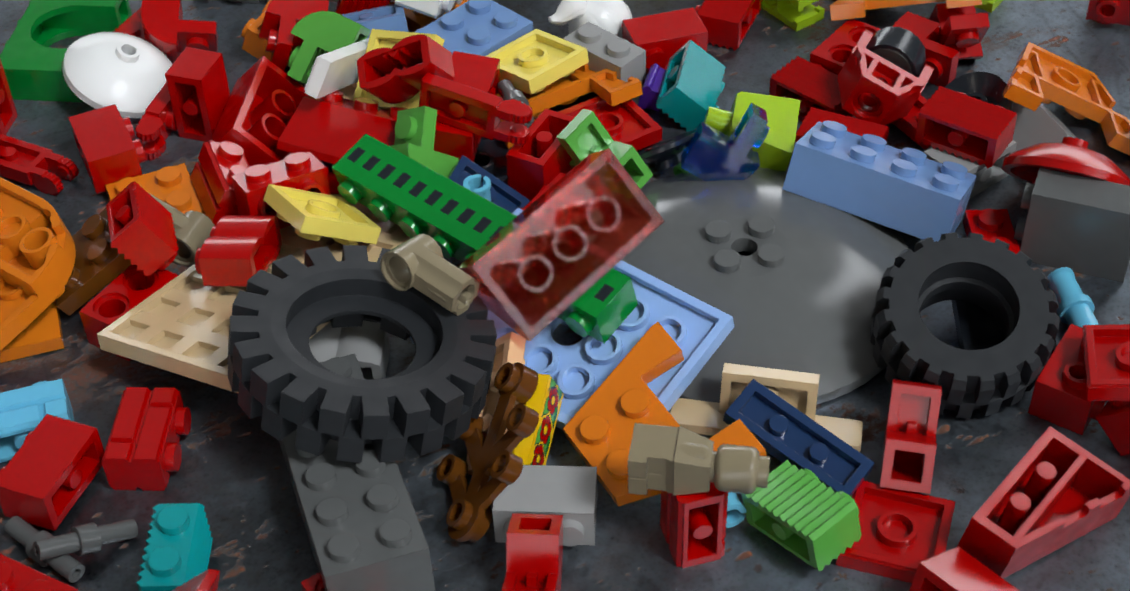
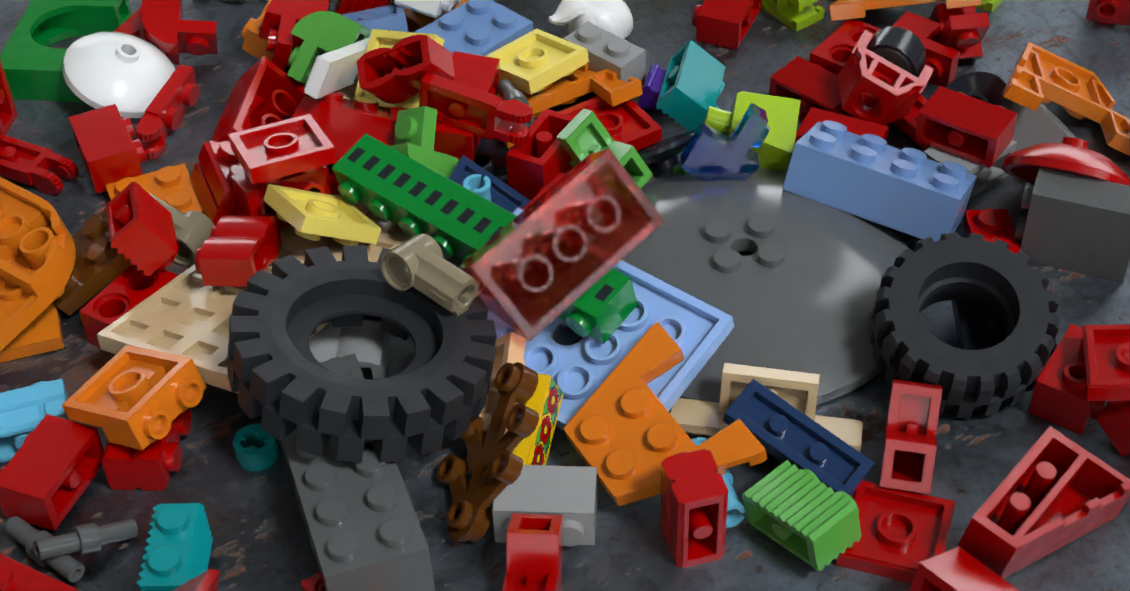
red brick [165,47,230,142] -> none
red brick [622,7,708,74] -> none
dark tan piece [628,423,770,496] -> none
medium azure pin [1047,267,1099,328] -> none
none -> orange plate [61,345,206,450]
none -> red plate [228,114,337,184]
none -> teal bush [233,423,279,471]

